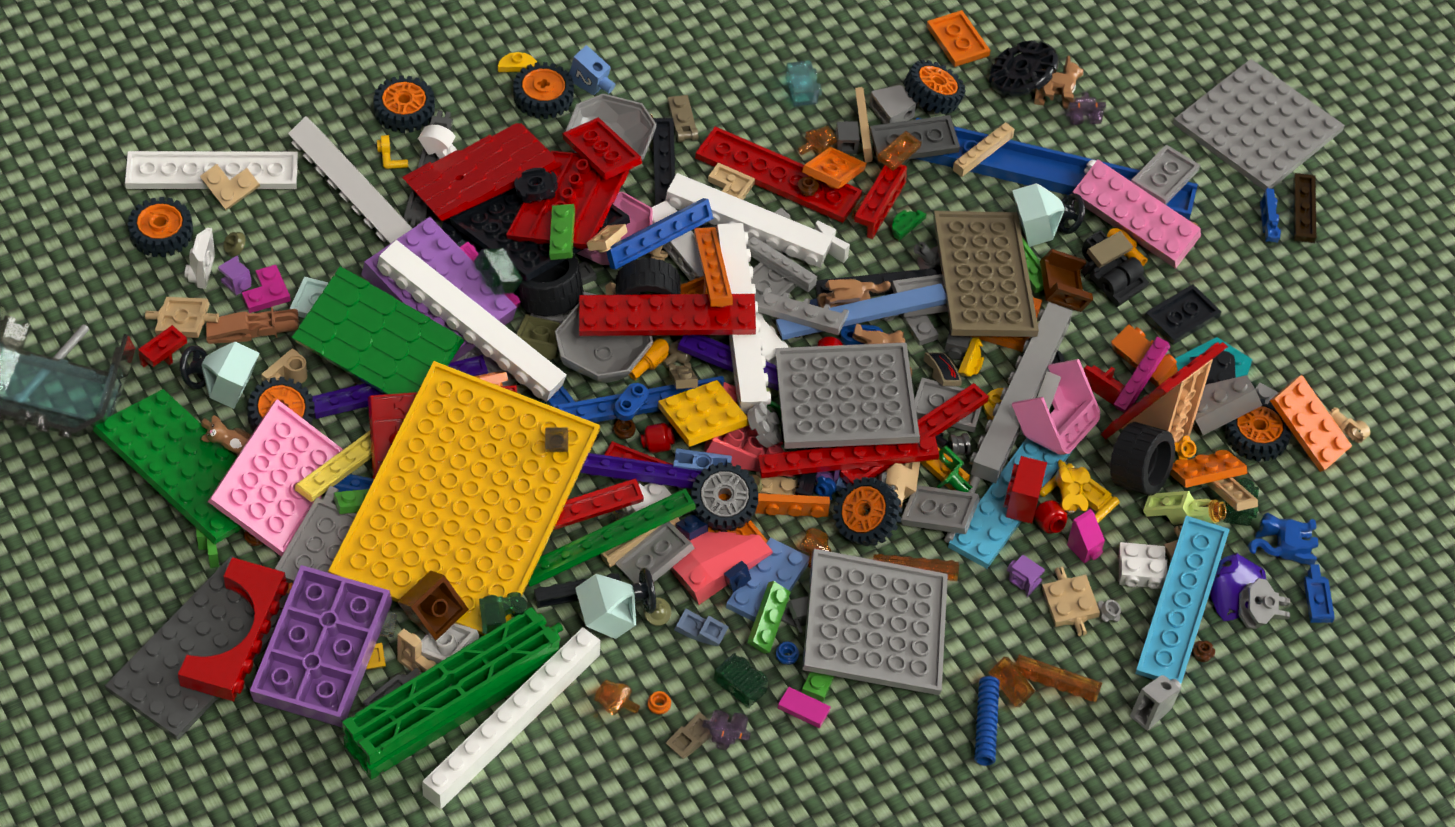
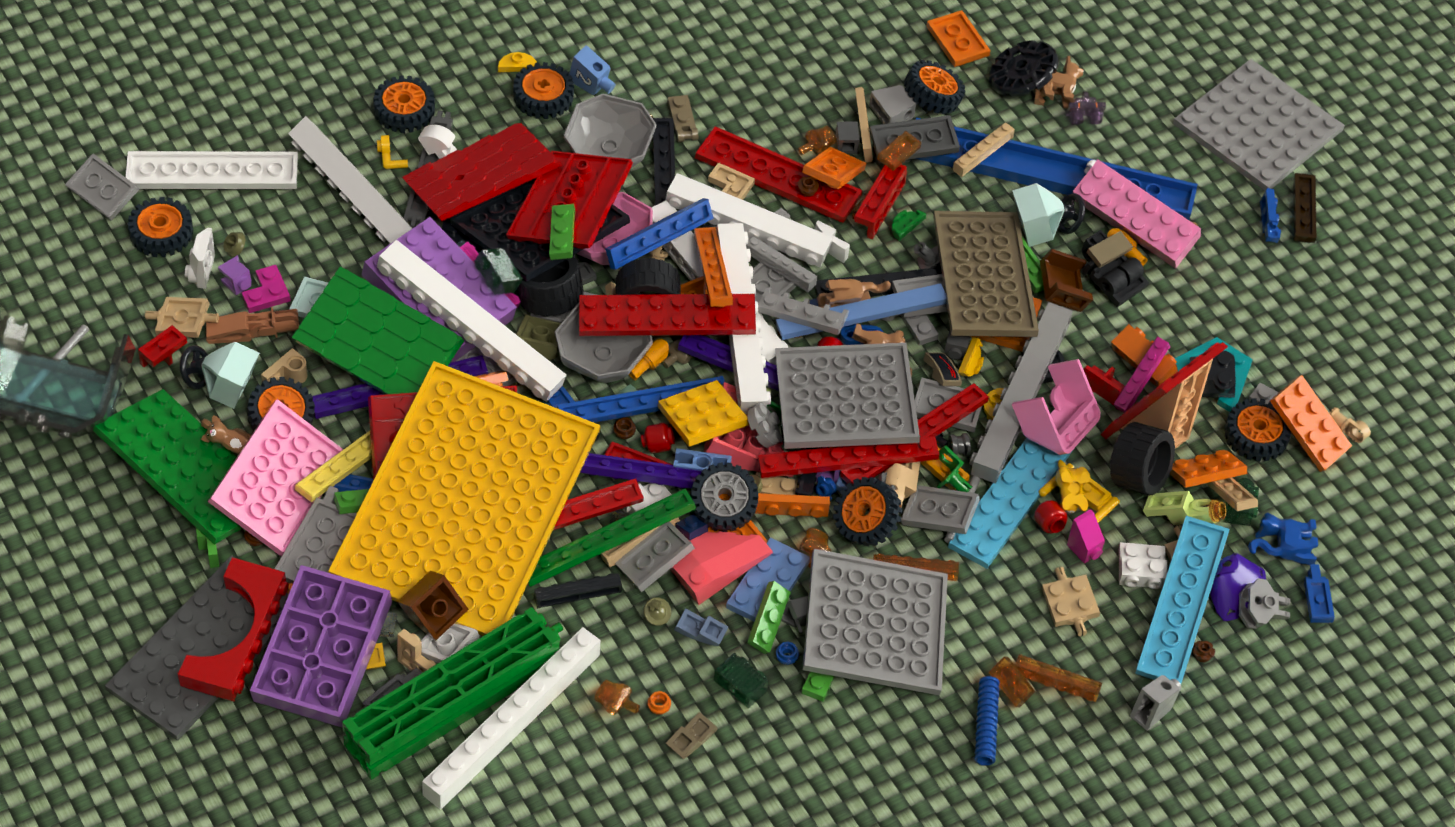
tan plate [200,164,260,211] -> none
clear green brick [479,592,527,634] -> none
black plate [514,168,558,203] -> none
clear smoke plate [545,427,568,452] -> none
red plate [562,117,642,180] -> none
light aqua piece [575,568,656,639] -> none
tan plate [587,224,628,252] -> none
blue plate [613,383,649,421] -> none
dark tan plate [668,363,698,389] -> none
clear purple hips [702,710,751,750] -> none
dark blue plate [724,561,751,592] -> none
dark pink tile [778,687,831,728] -> none
clear light blue brick [785,60,822,107] -> none
red brick [1003,456,1047,524] -> none
medium lavender window [1007,555,1045,598] -> none
white sticker [1037,371,1061,409] -> none
light grey plate [1097,600,1121,622] -> none
light grey plate [1131,145,1200,205] -> none
black plate [1144,284,1222,345] -> none
light orange plate [1174,436,1196,460] -> none
light grey wedge [1195,375,1262,435] -> none
none -> light grey tile [65,153,139,221]

